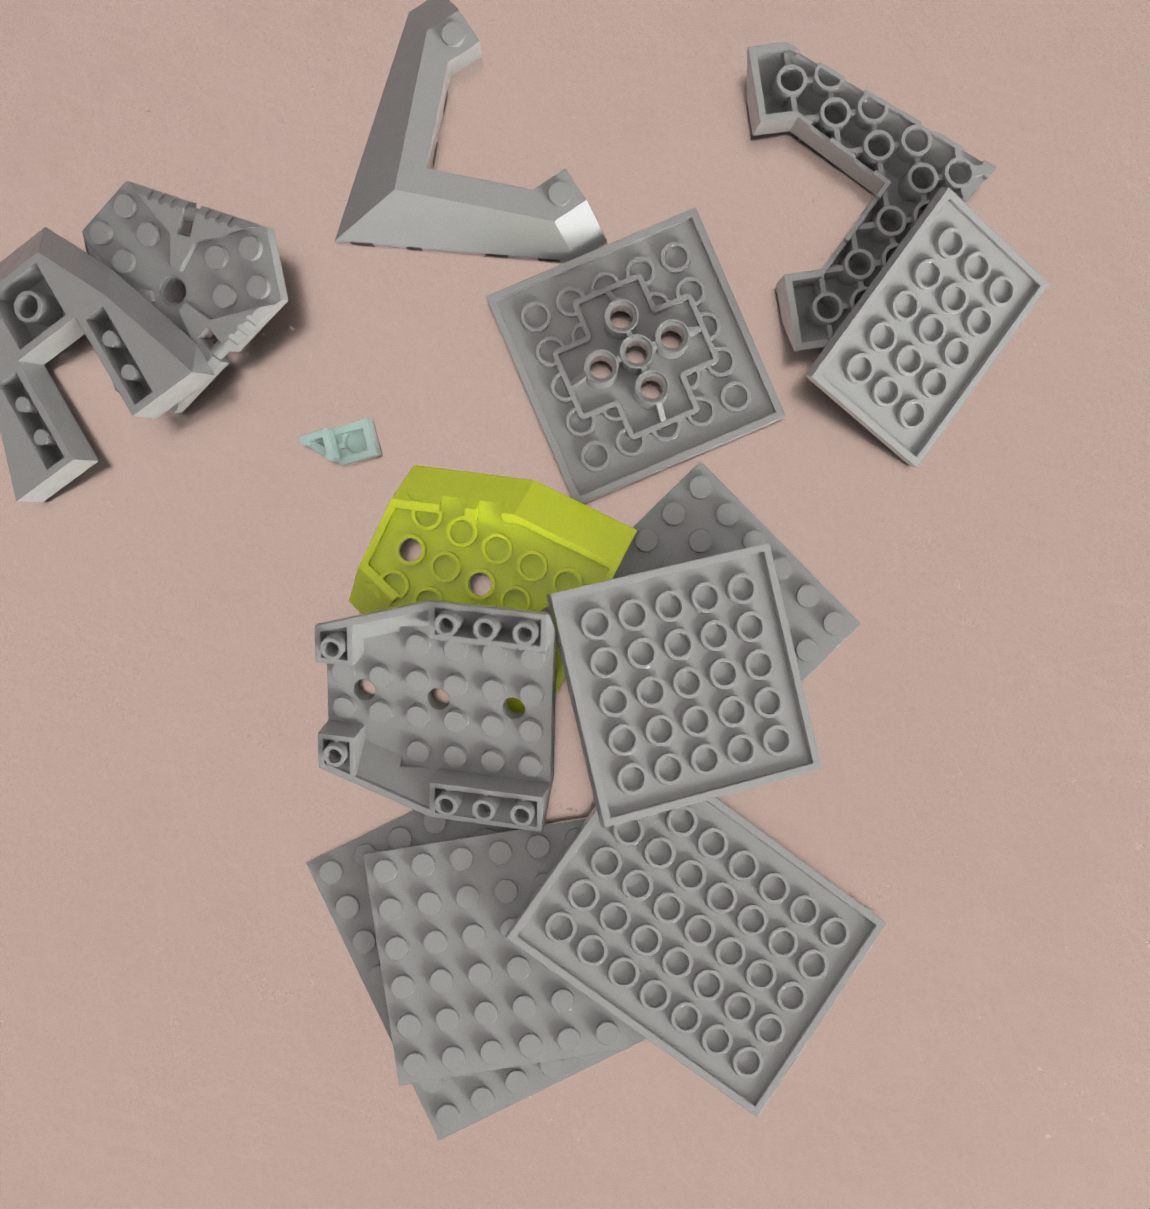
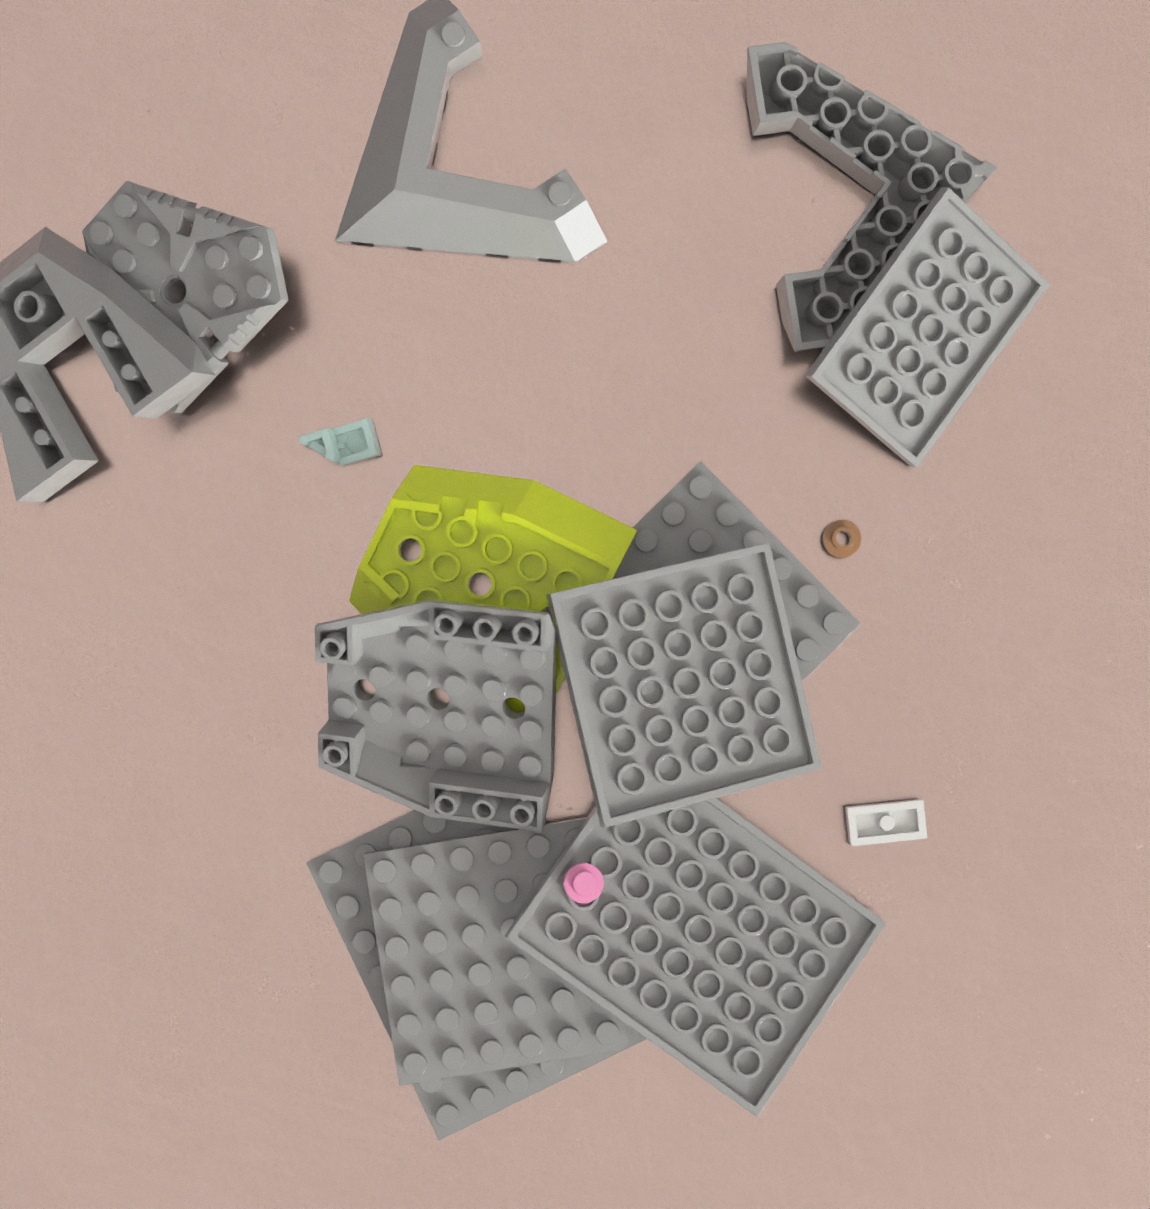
light grey plate [486,207,786,504] -> none
none -> bright pink plate [563,863,603,903]
none -> medium nougat plate [823,520,862,558]
none -> white plate [845,799,928,846]

